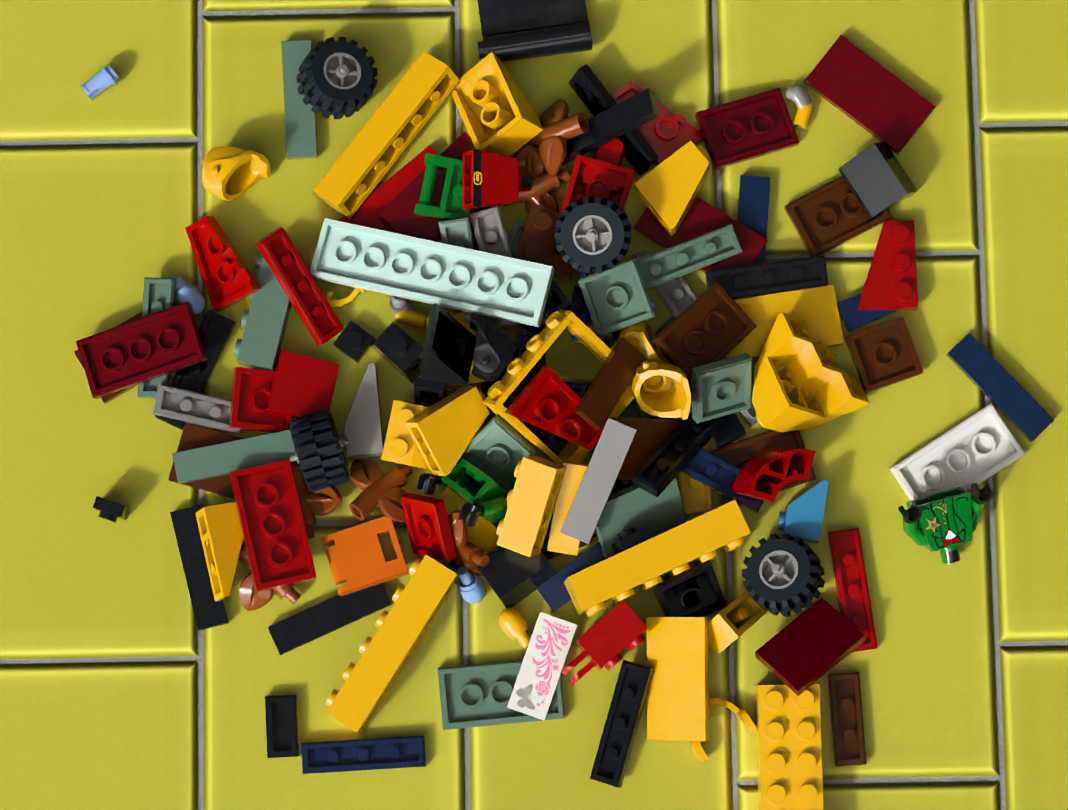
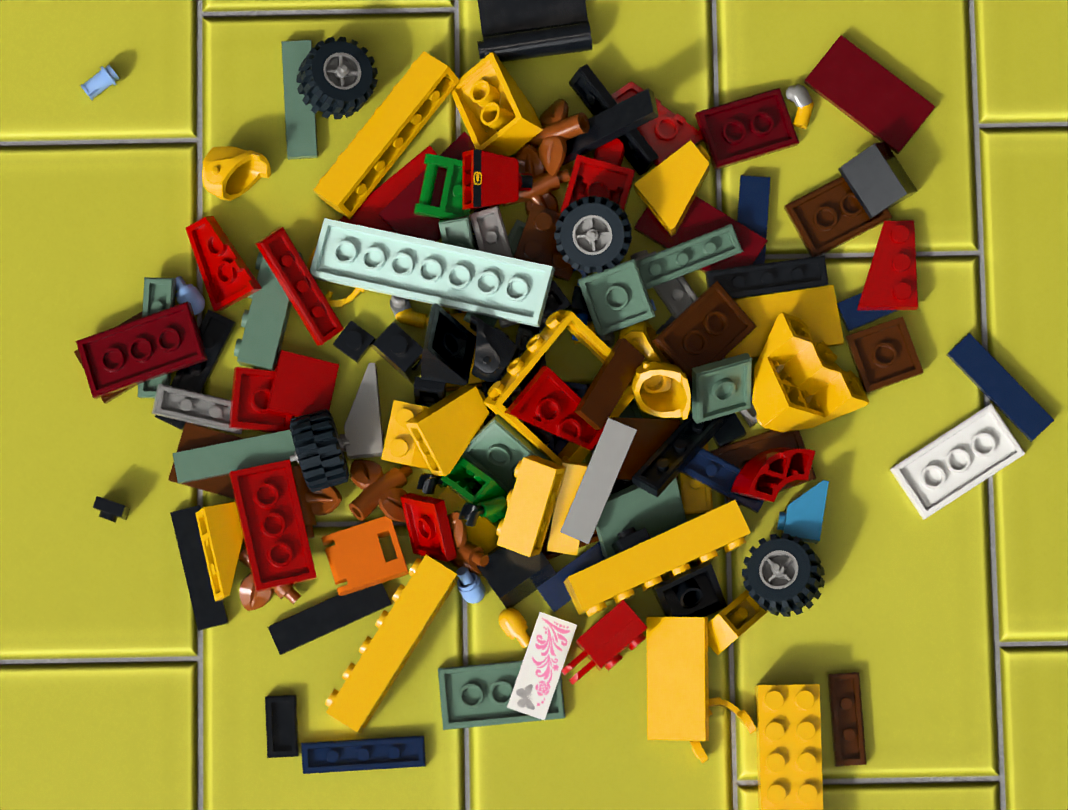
black tile [590,660,654,788] -> none
dark red tile [755,598,865,696] -> none
red tile [828,528,878,653] -> none
green torso [898,482,993,564] -> none

